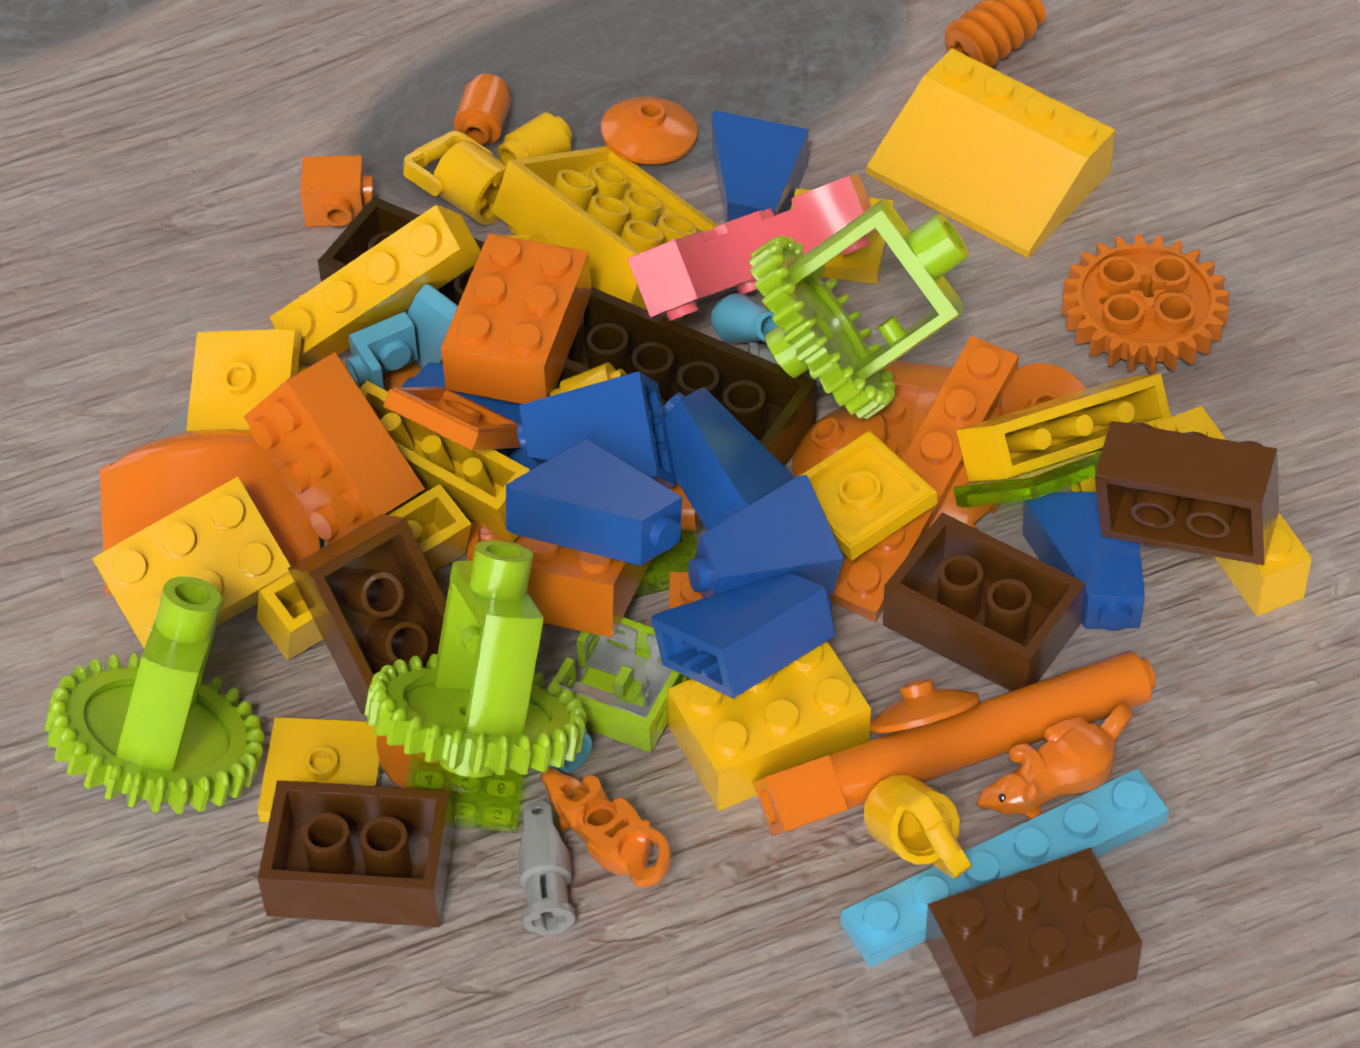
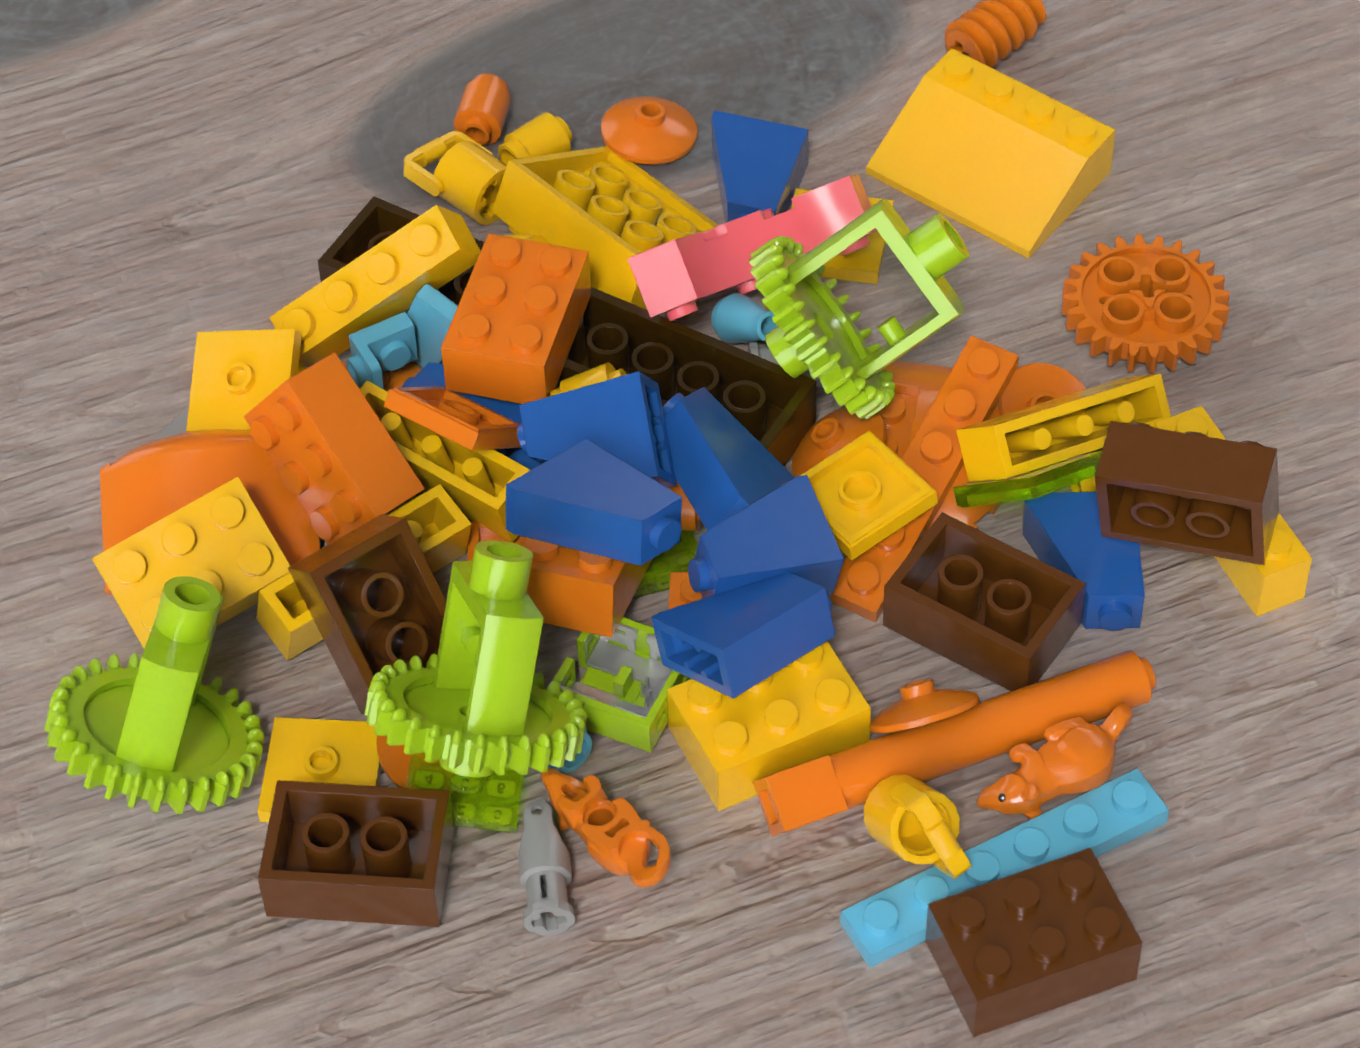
orange brick [300,155,375,227] -> none

